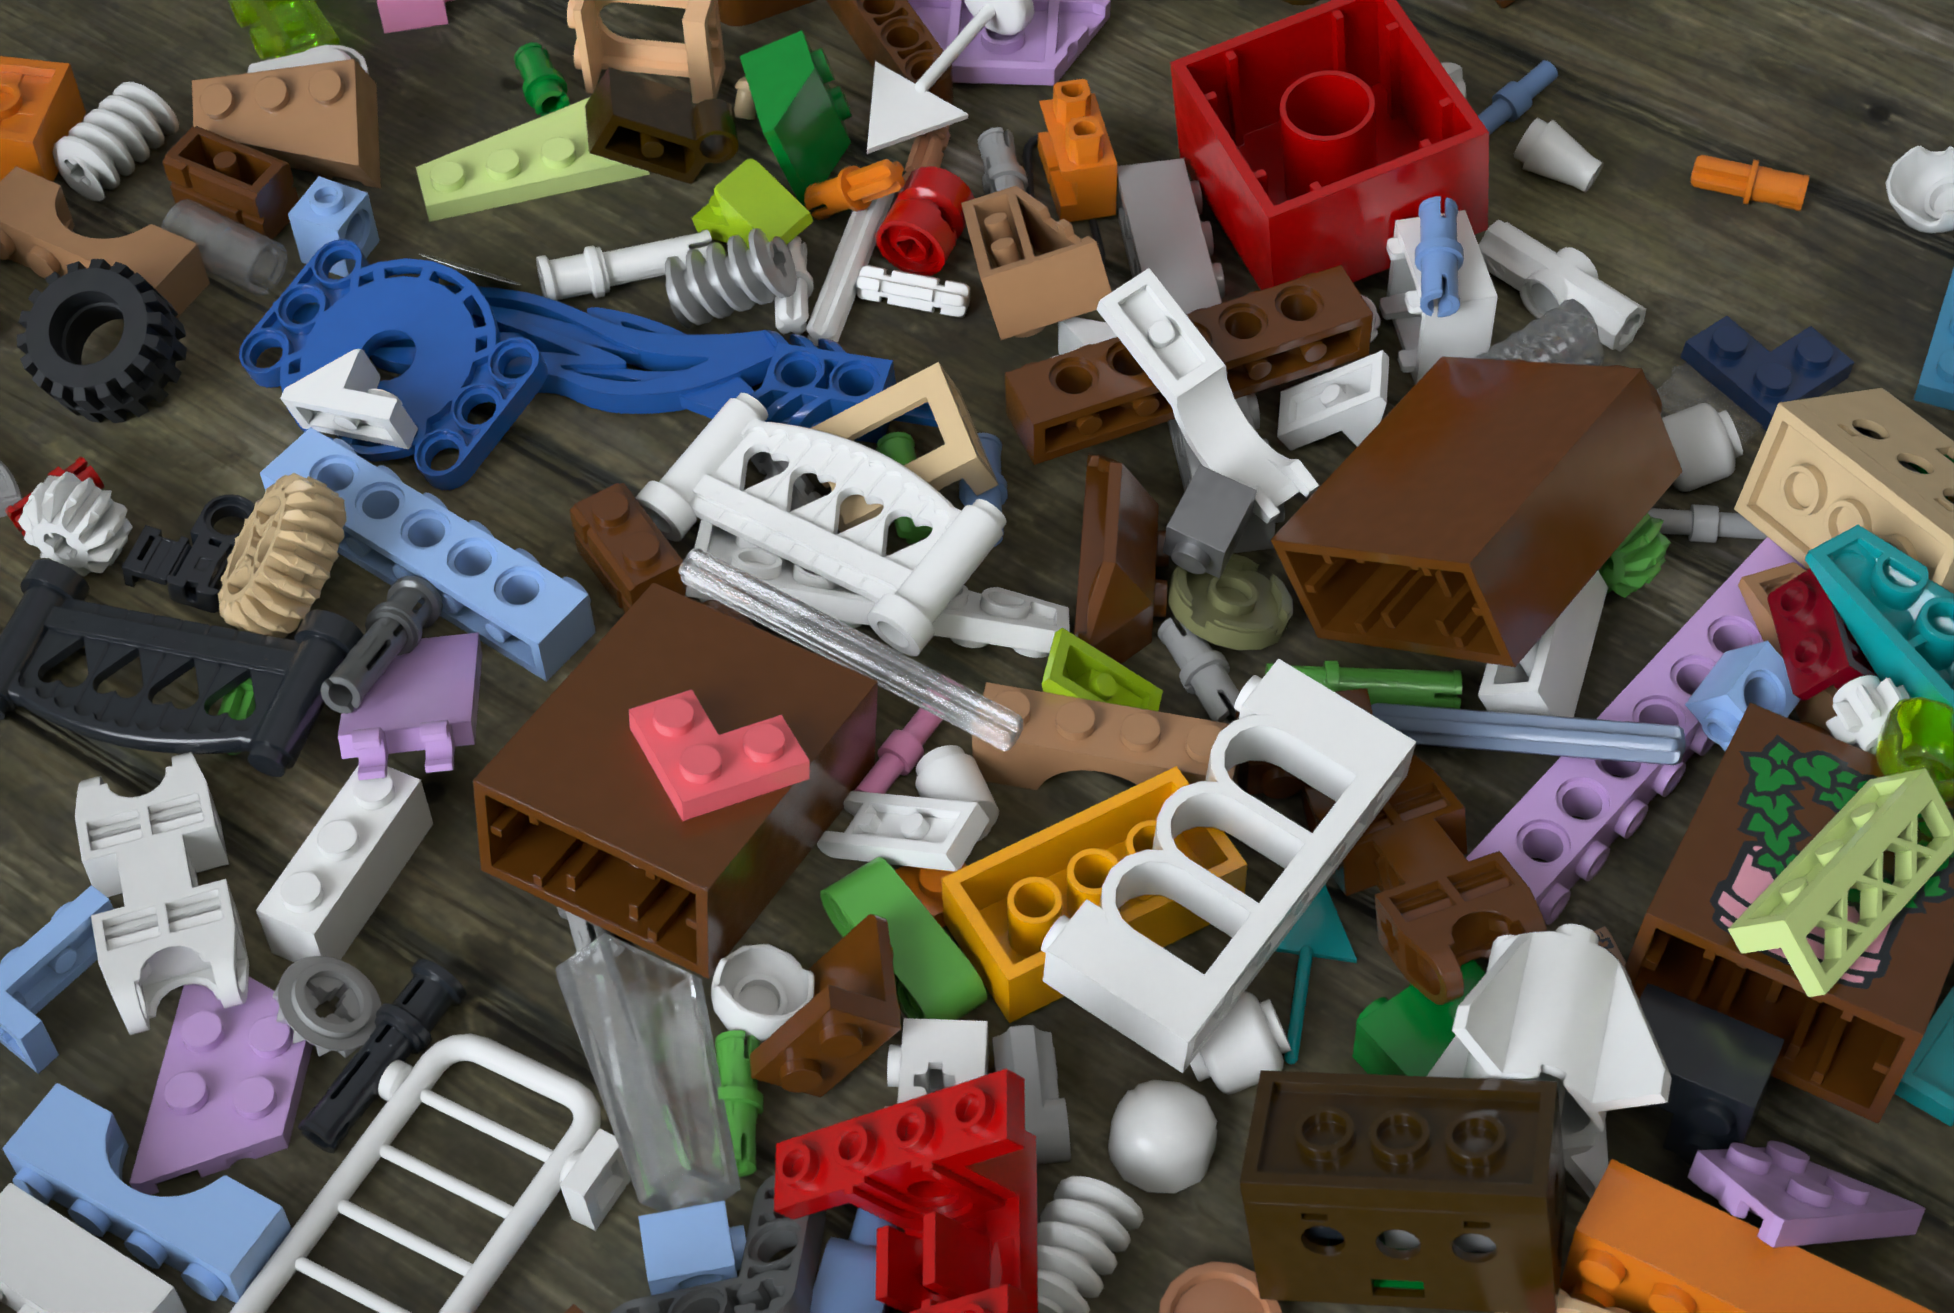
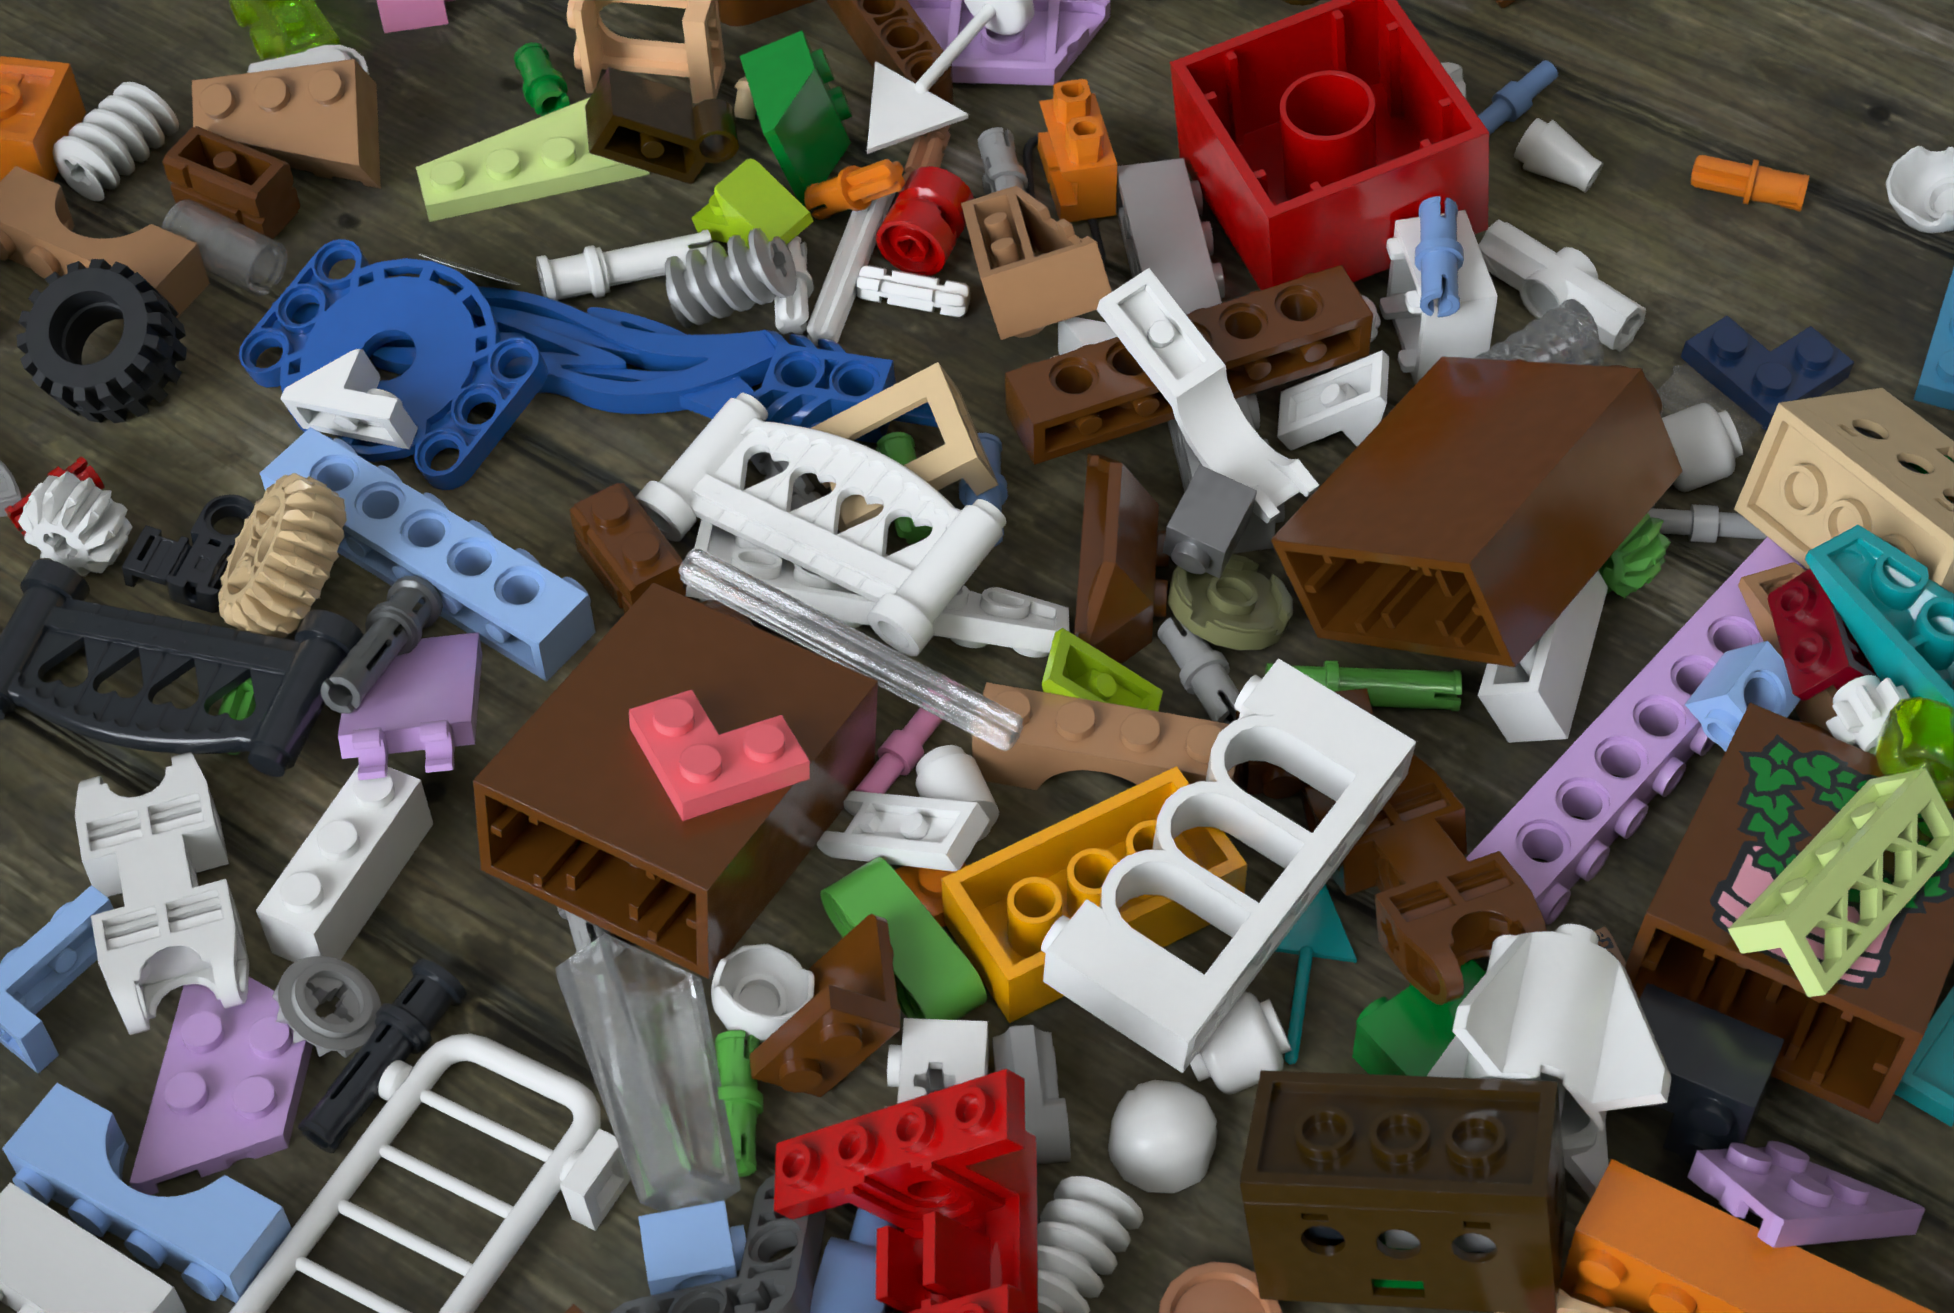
light blue brick [288,176,380,277] -> none
sand blue axle [1371,703,1686,766] -> none

